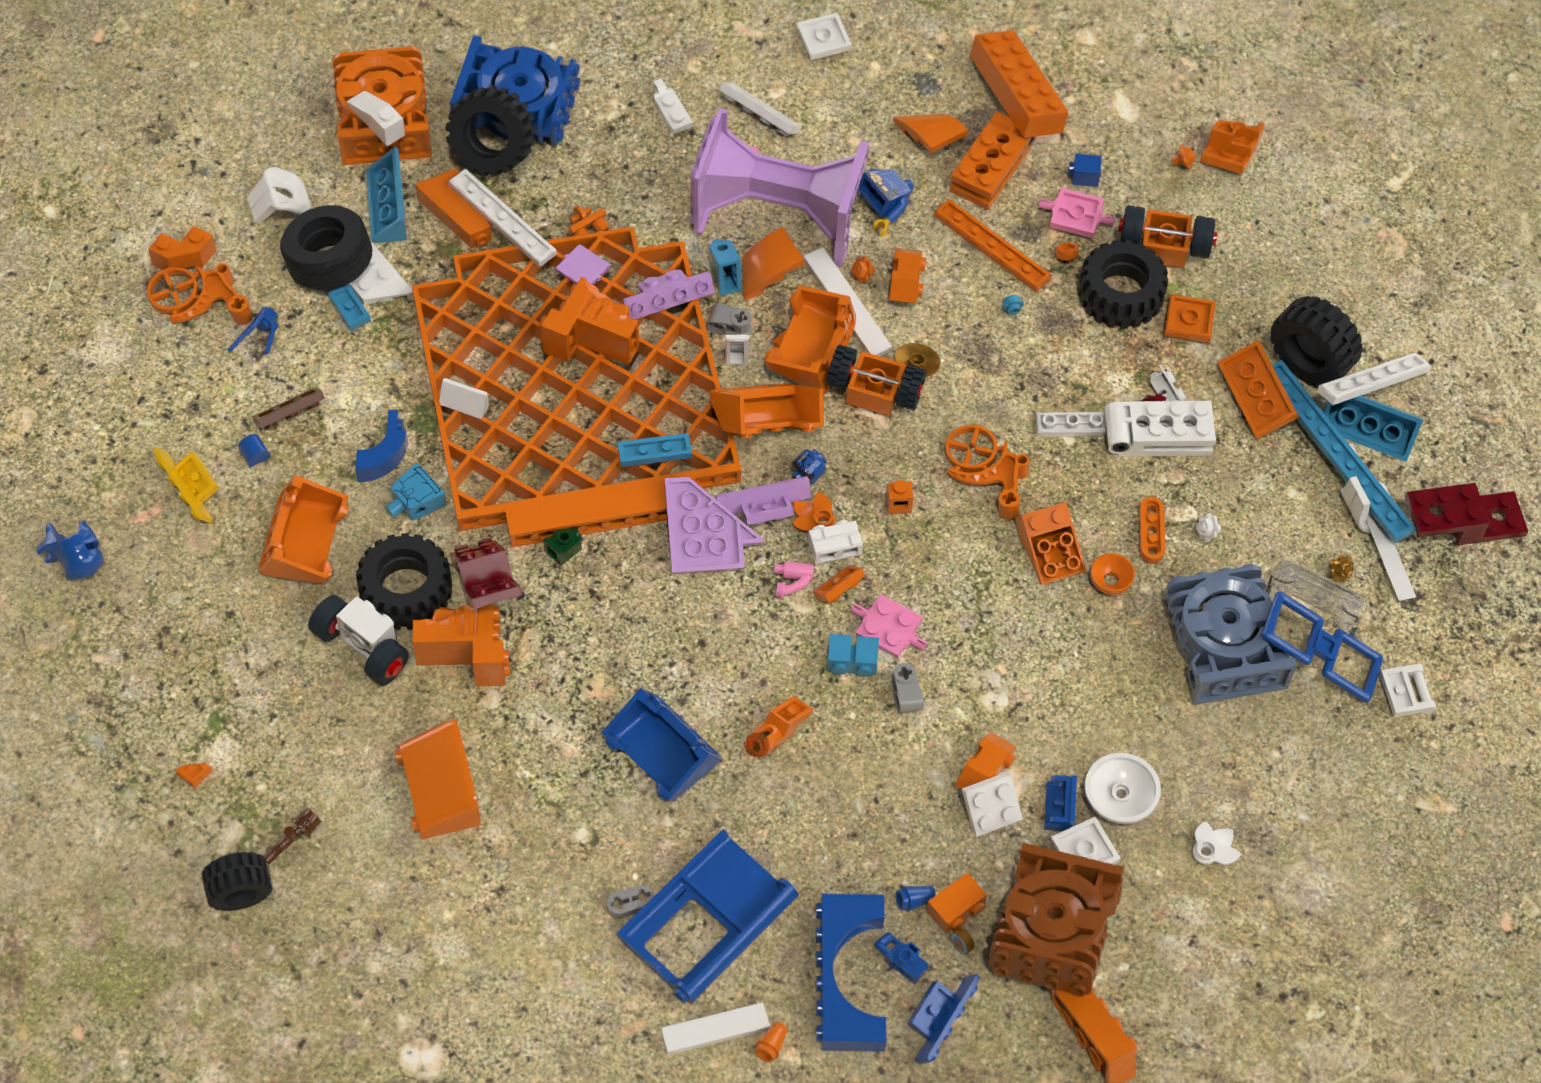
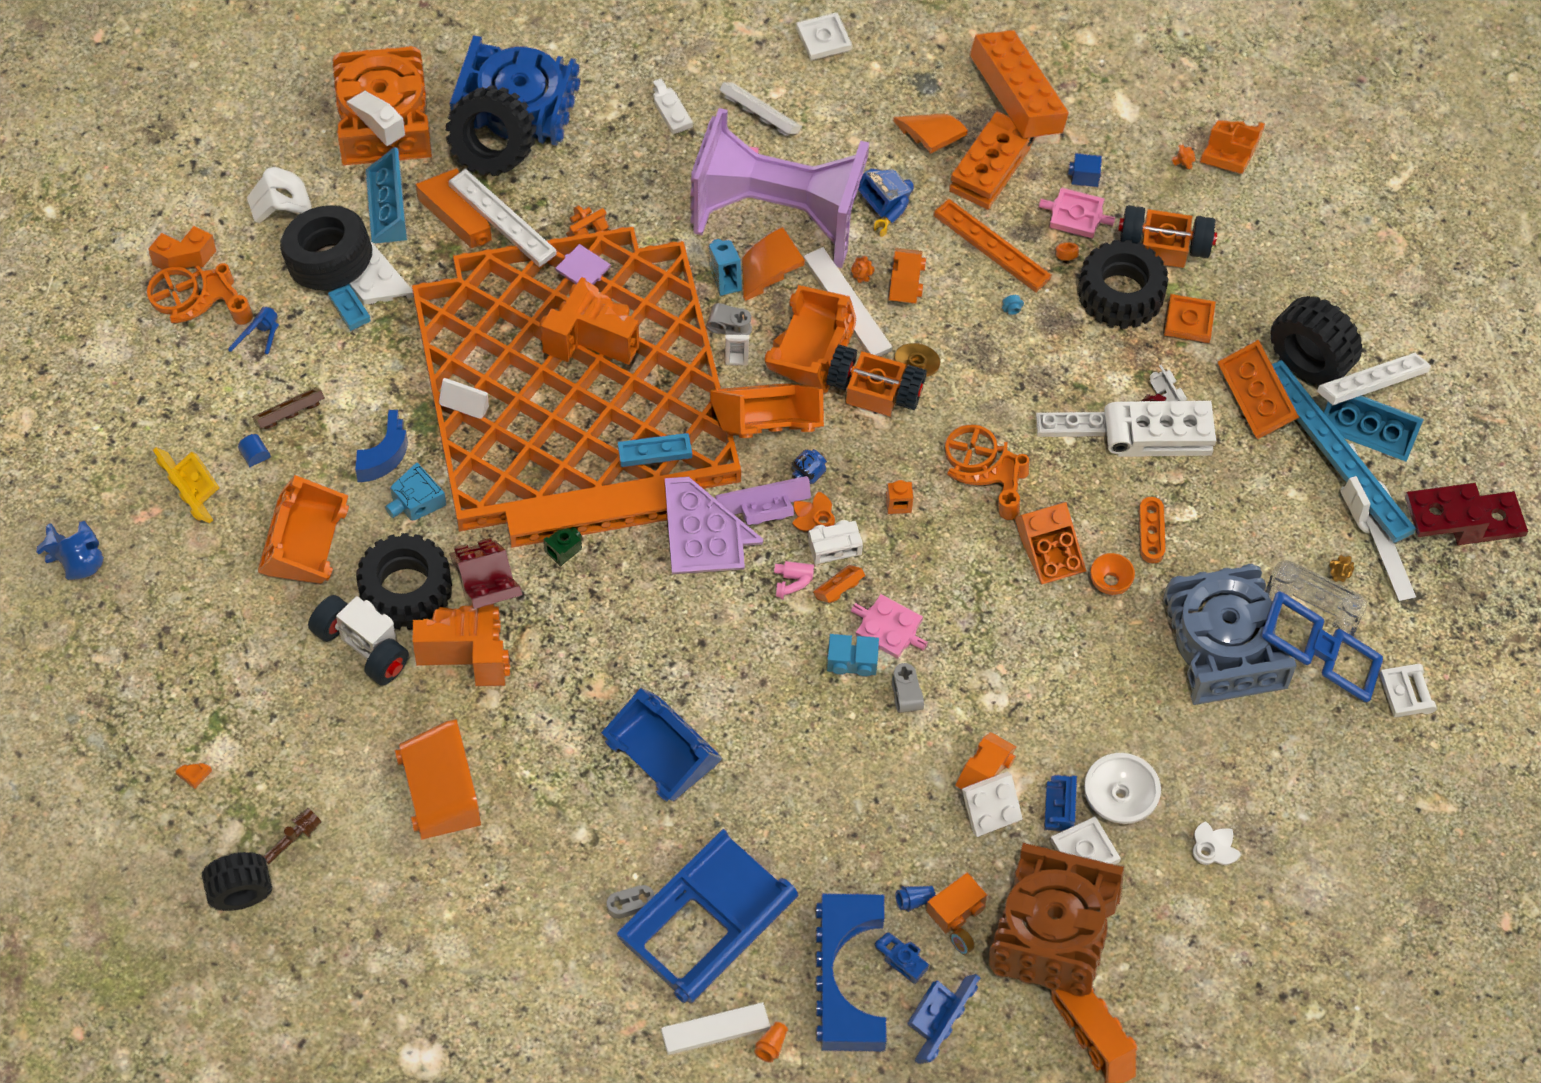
lavender bracket [623,270,715,319] -> none
orange plate [745,696,814,757] -> none
white plant [1196,513,1221,542] -> none

